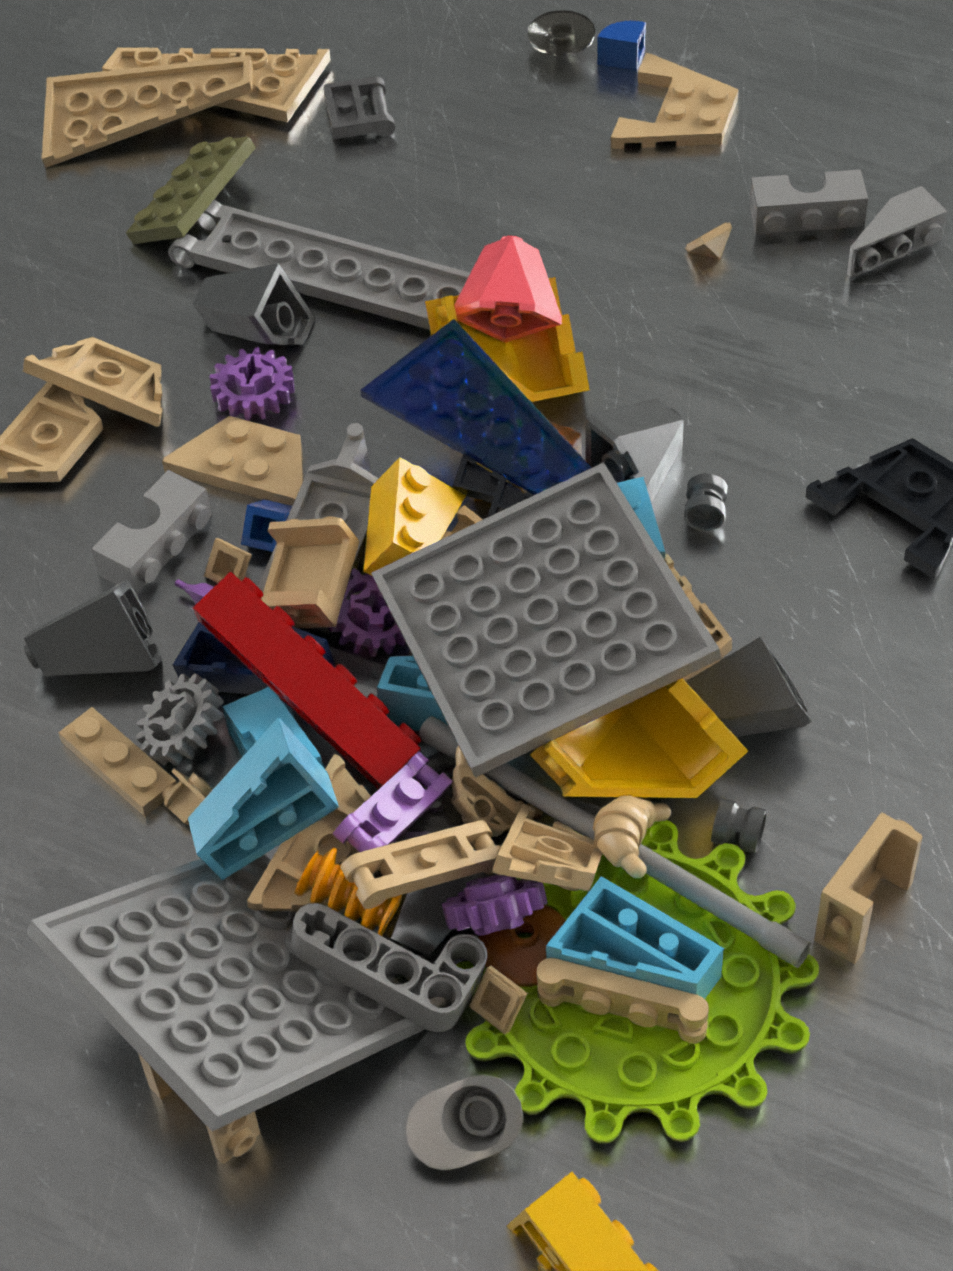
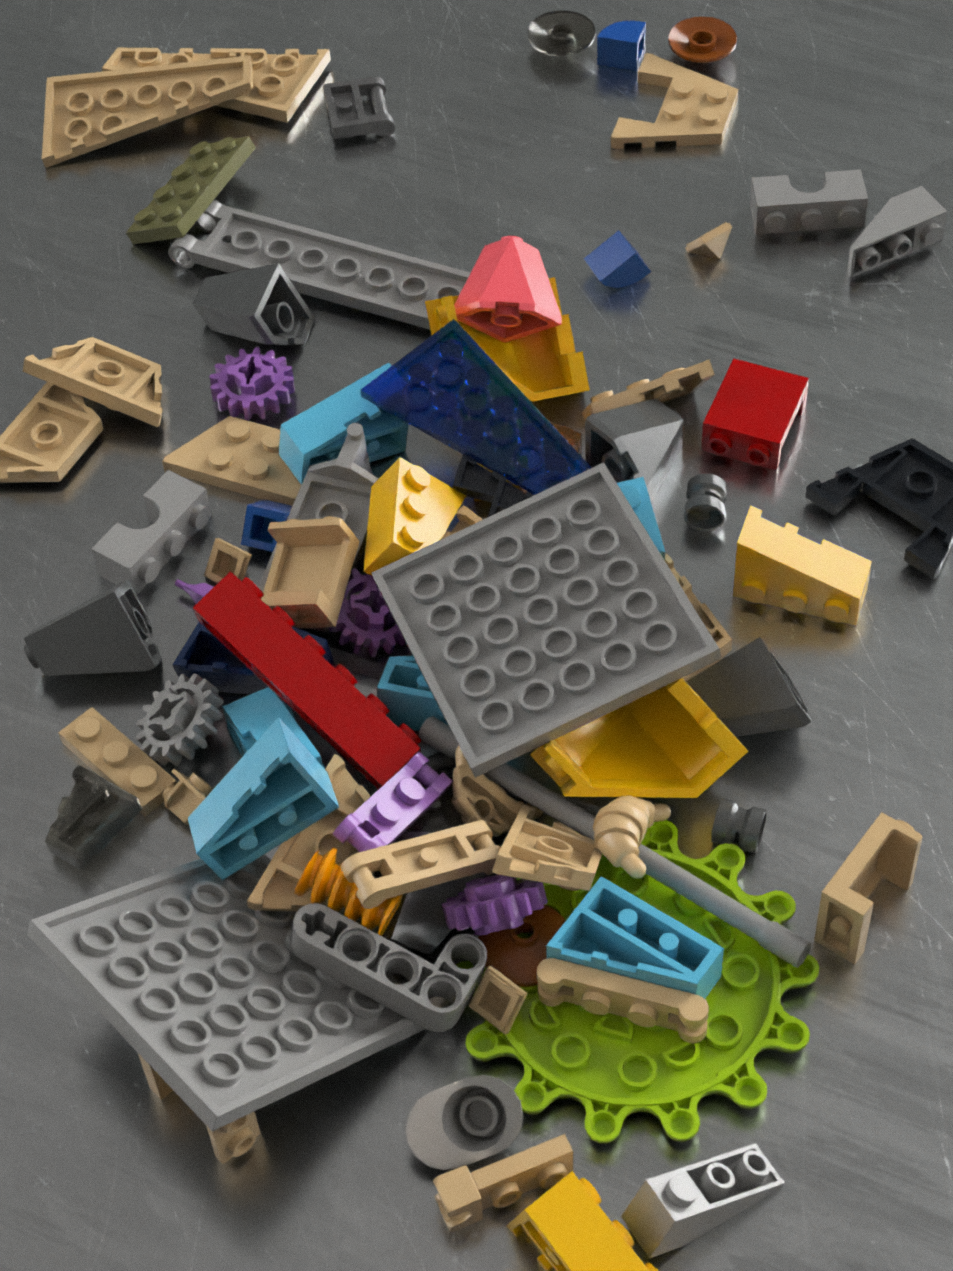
none -> clear smoke wing [45,765,143,870]
none -> medium azure wedge [279,362,413,485]
none -> tan plate [433,1134,573,1232]
none -> tan wing [582,360,715,420]
none -> blue brick [584,230,651,288]
none -> light grey slope [621,1143,784,1258]
none -> dark orange dish [668,16,737,63]
none -> red panel [701,358,809,470]
none -> yellow wedge [733,505,872,626]

